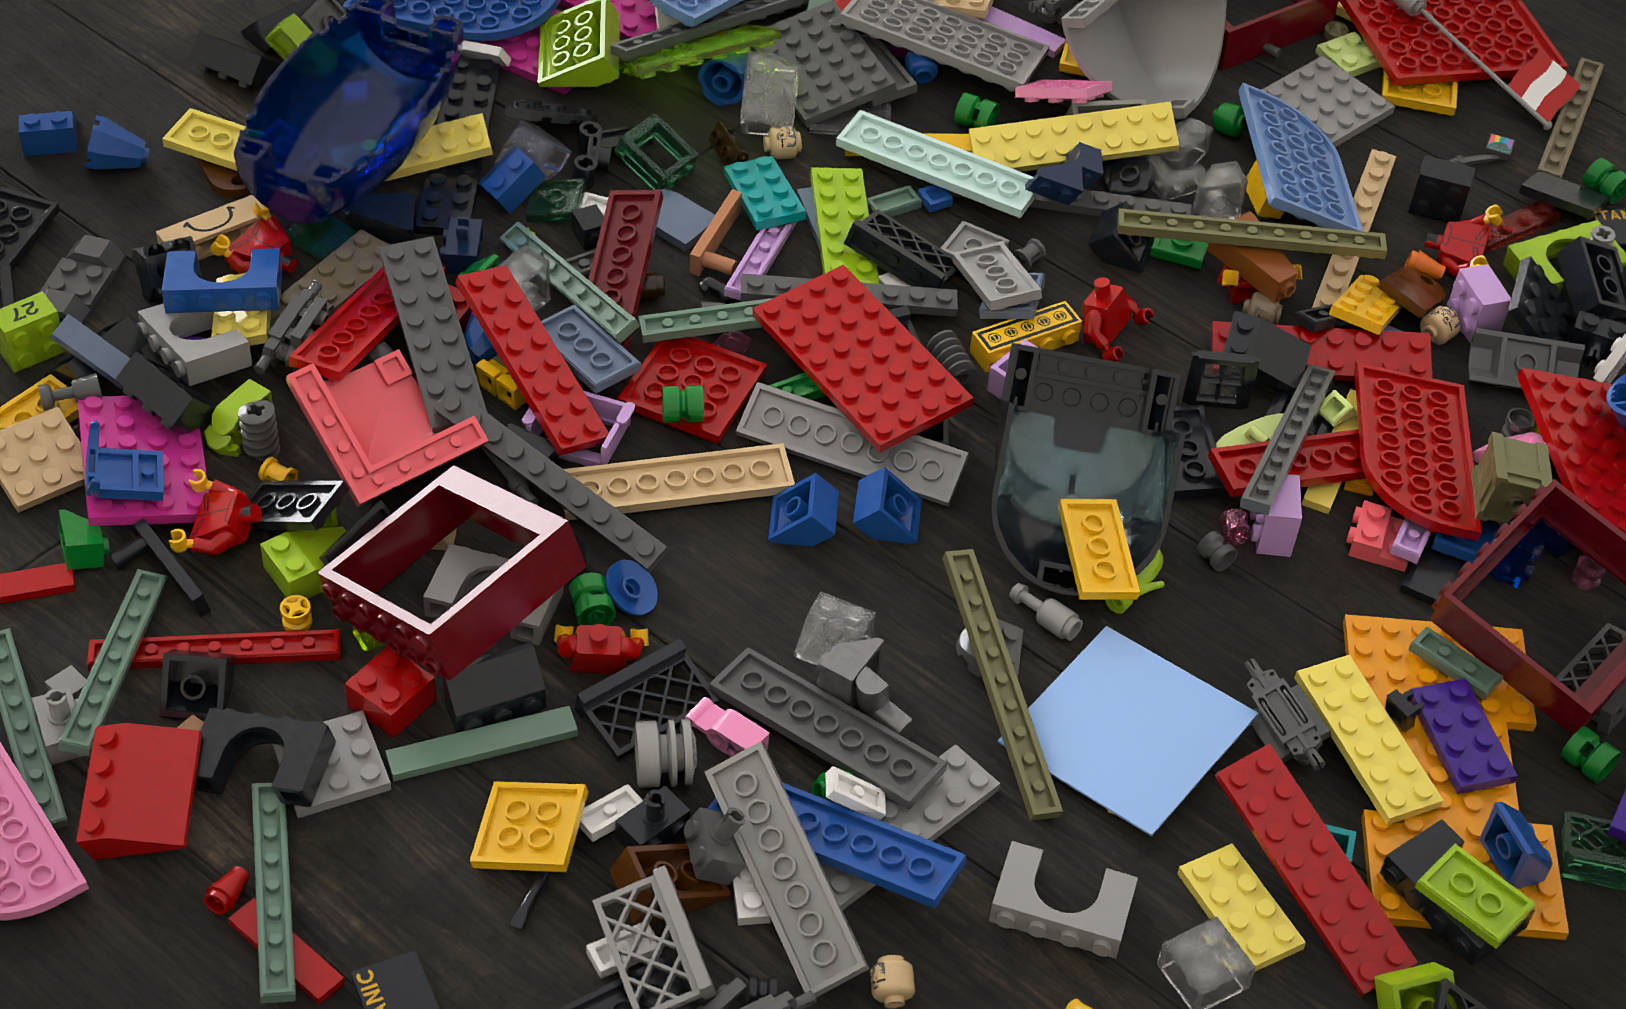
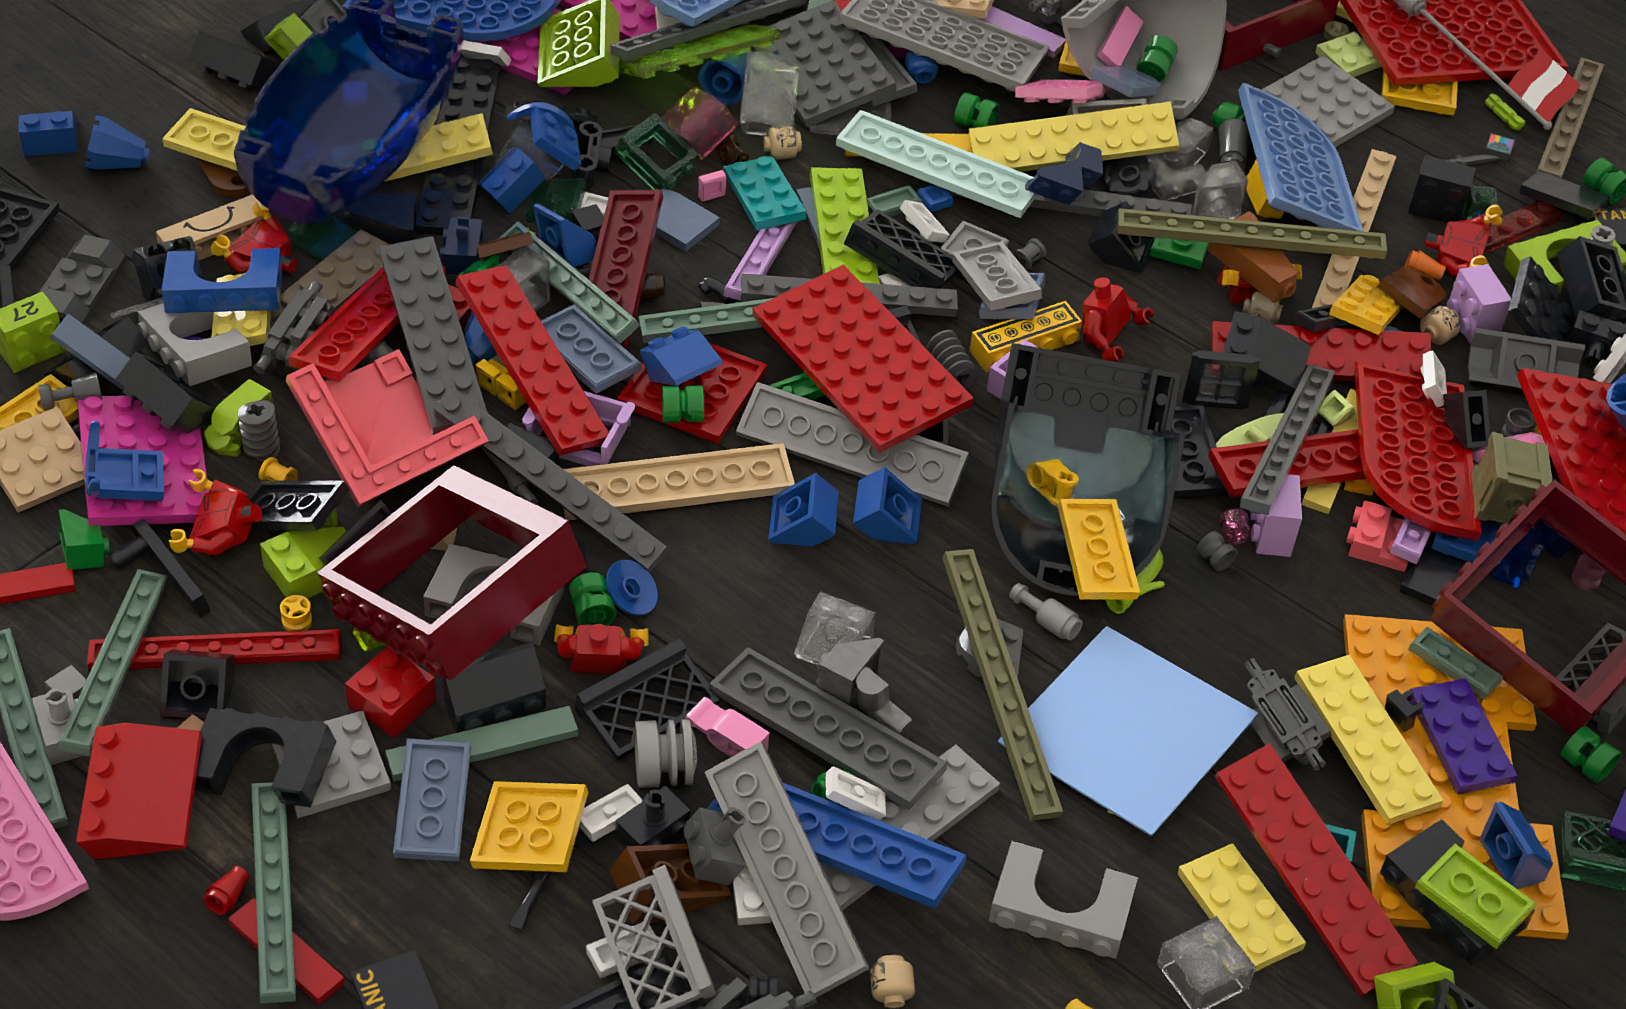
nougat piece [689,189,742,276] -> none
clear pink tile [714,330,752,355] -> none
none -> clear piece [110,298,163,319]
none -> sand blue tile [393,739,471,862]
none -> reddish brown tile [476,232,533,258]
none -> blue piece [507,102,581,171]
none -> blue slope [533,204,597,267]
none -> blue slope [639,327,723,386]
none -> slope [658,87,739,159]
none -> bright pink tile [698,170,726,202]
none -> white plate [900,200,950,243]
none -> yellow piece [1027,459,1079,507]
none -> sand blue tile [1090,66,1160,97]
none -> bright pink tile [1097,6,1144,66]
none -> green wheel [1136,35,1178,82]
none -> dark grey plant [1218,119,1251,176]
none -> white plate [1421,350,1447,408]
none -> black slope [1443,390,1490,449]
none -> clear green brick [1463,185,1498,226]
none -> lime axle [1485,94,1525,131]

